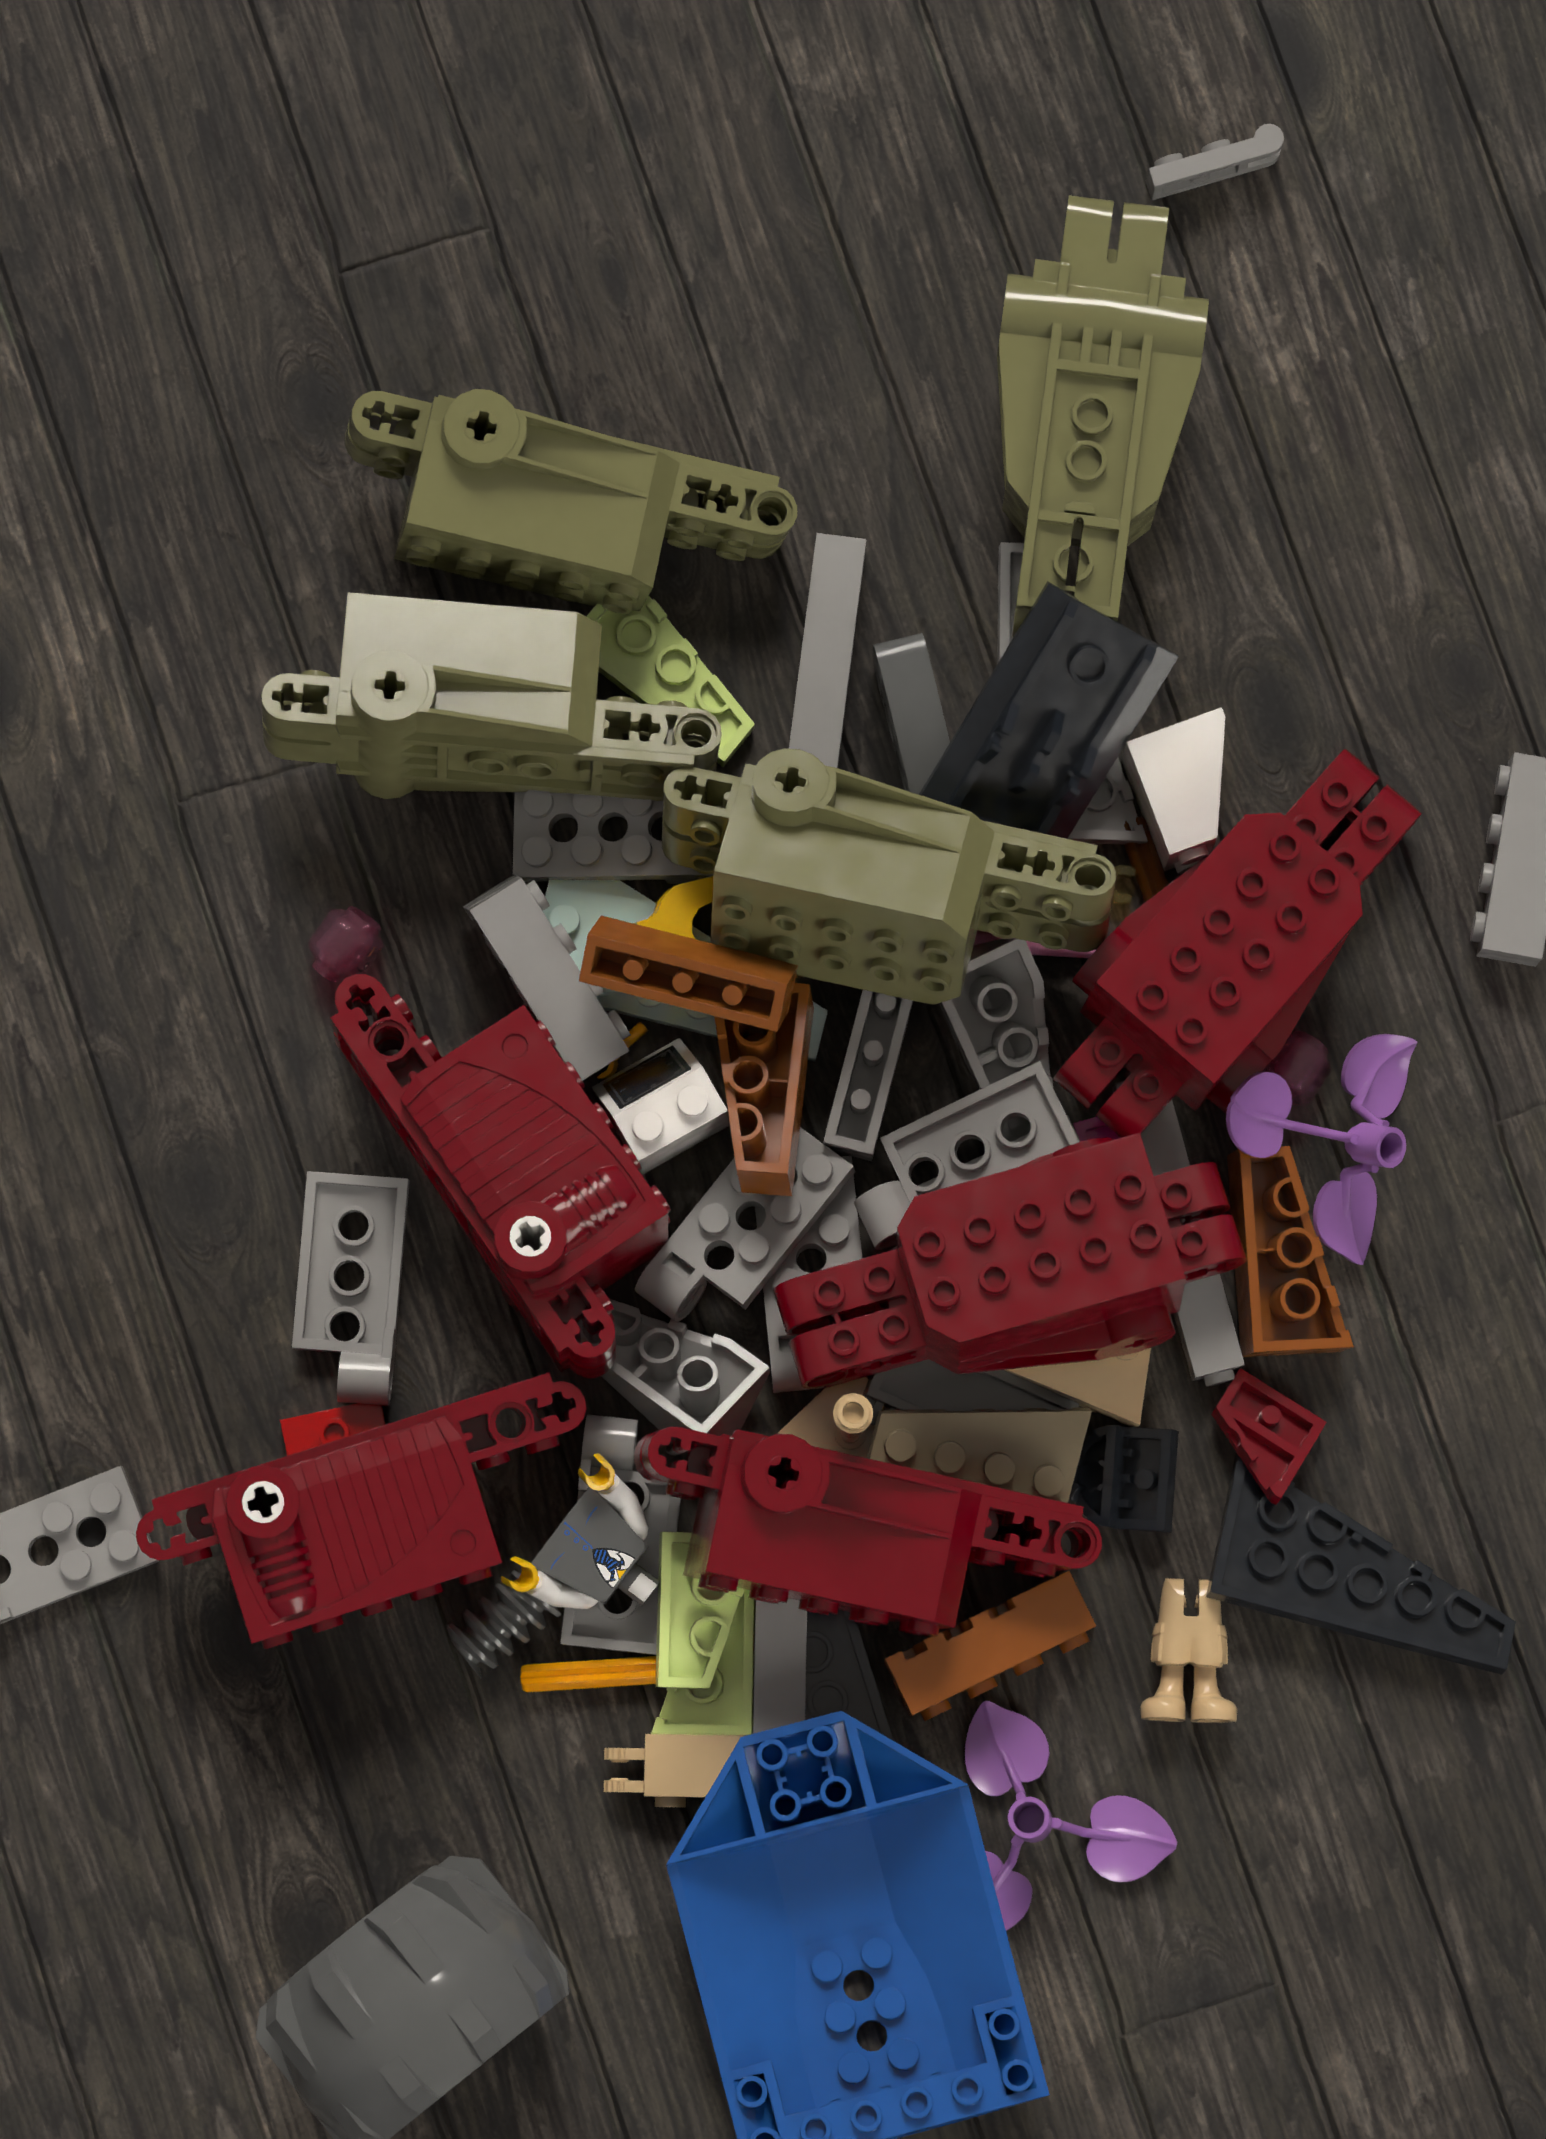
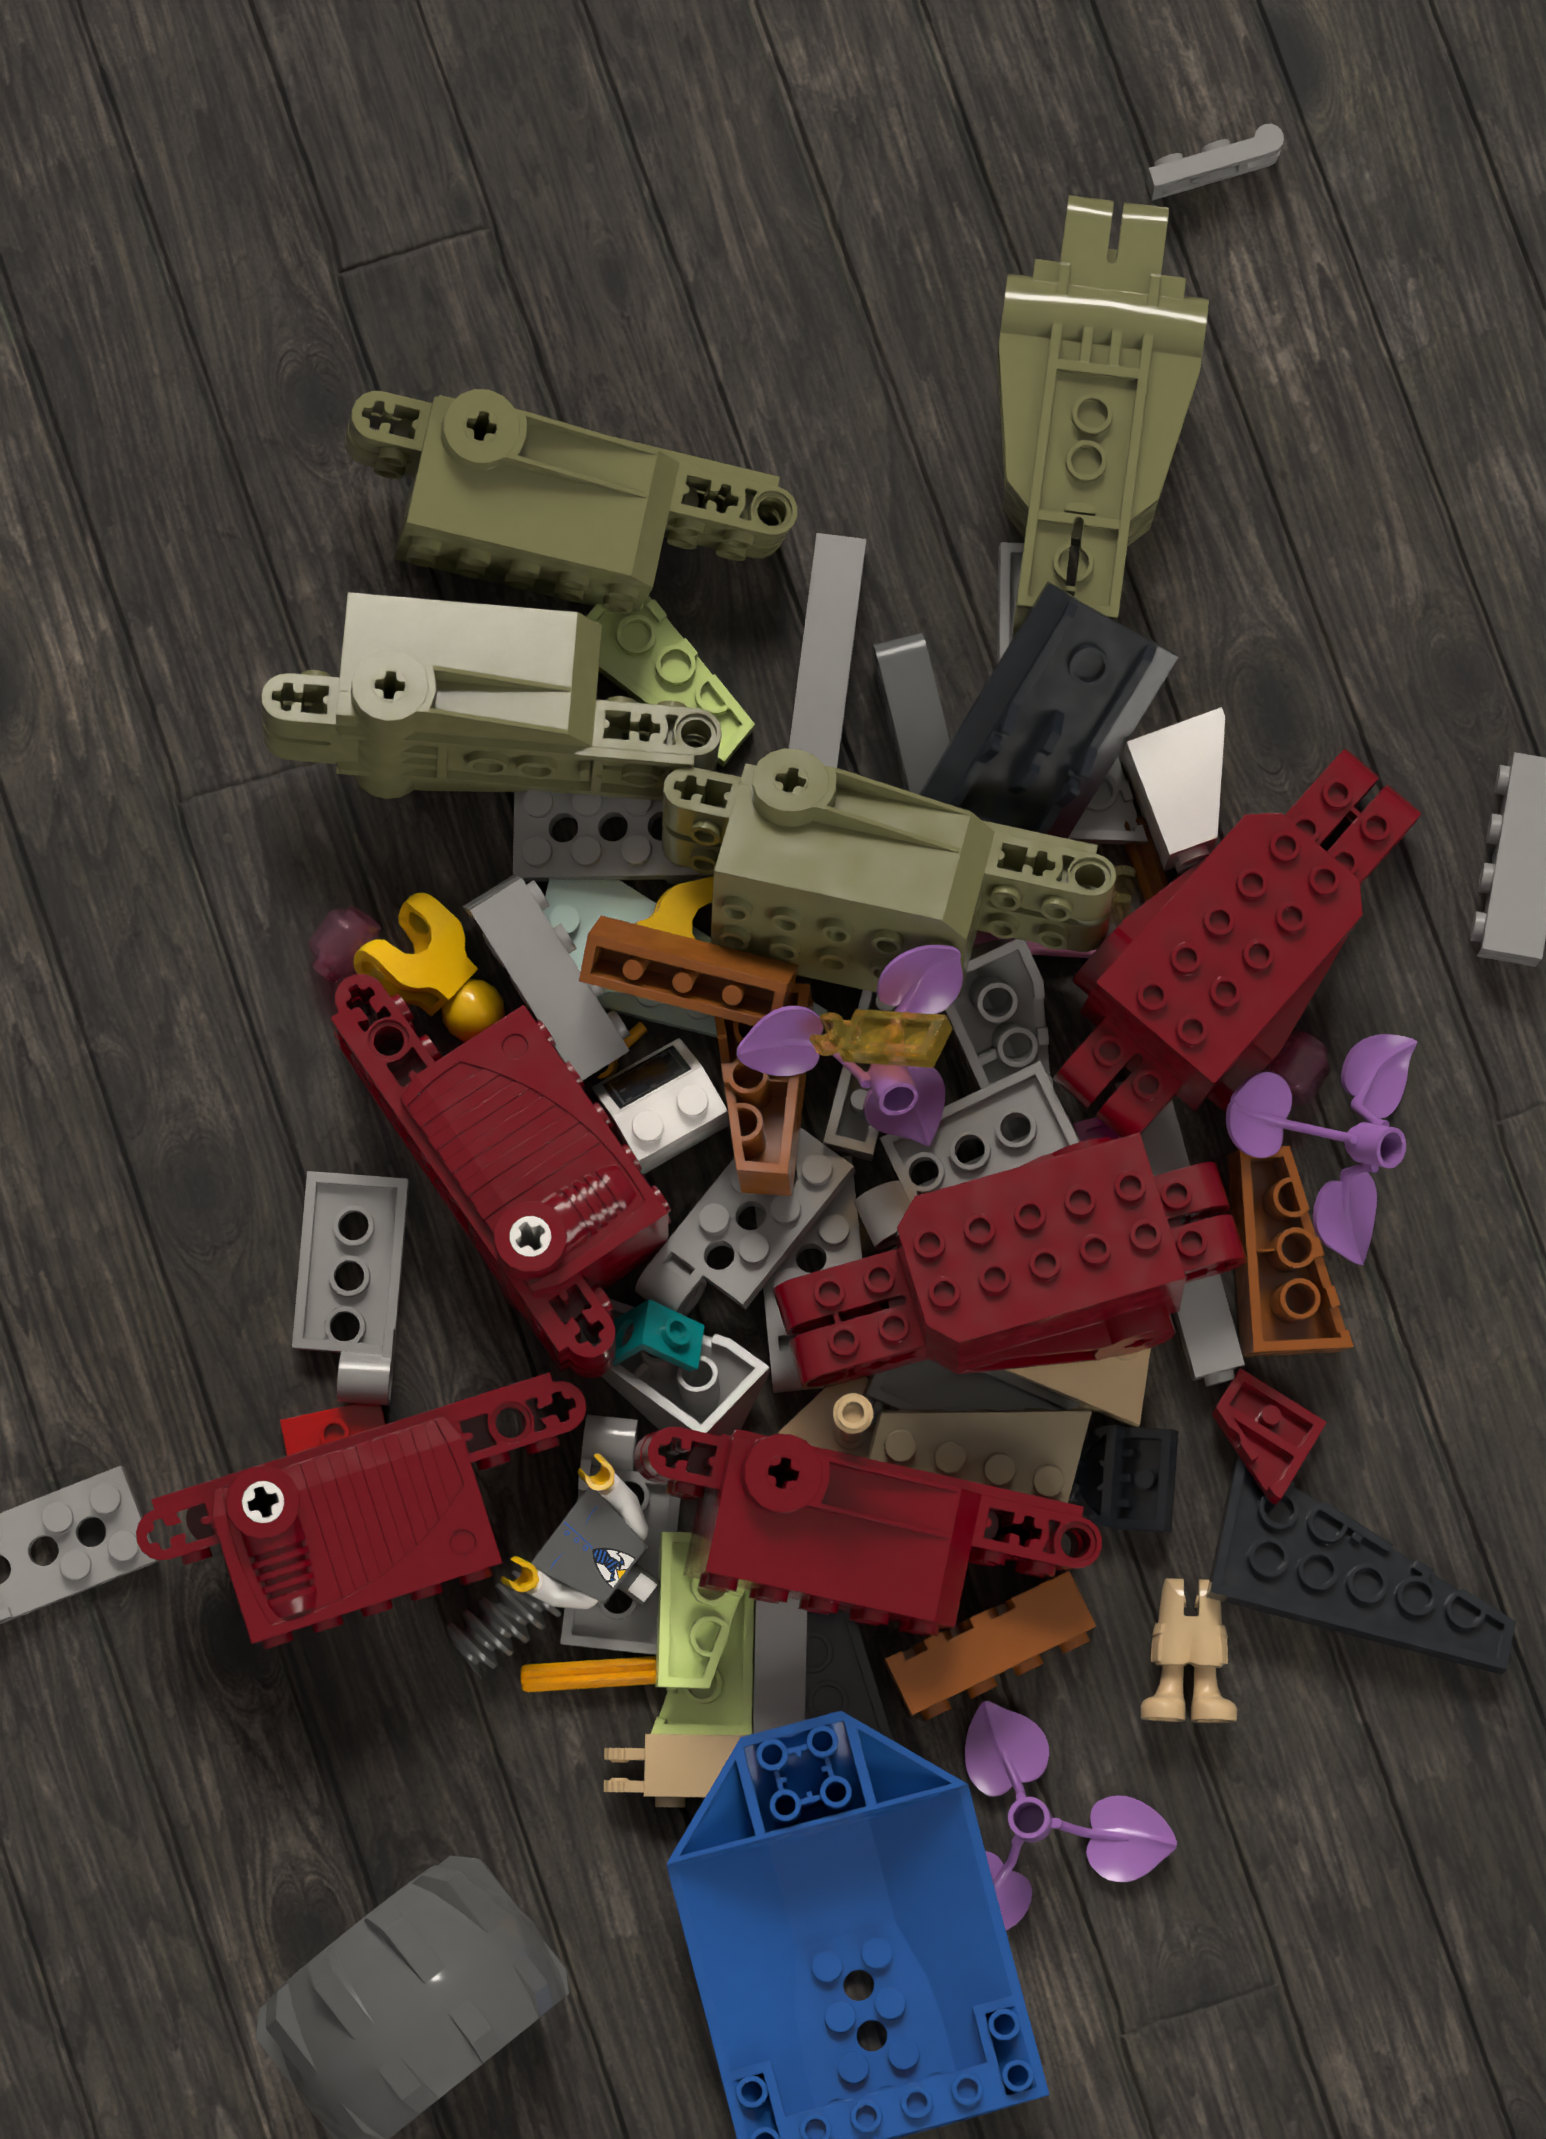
none -> yellow piece [353,893,505,1042]
none -> teal bracket [613,1299,704,1372]
none -> medium lavender plant [736,945,963,1146]
none -> clear yellow plate [809,1009,953,1068]

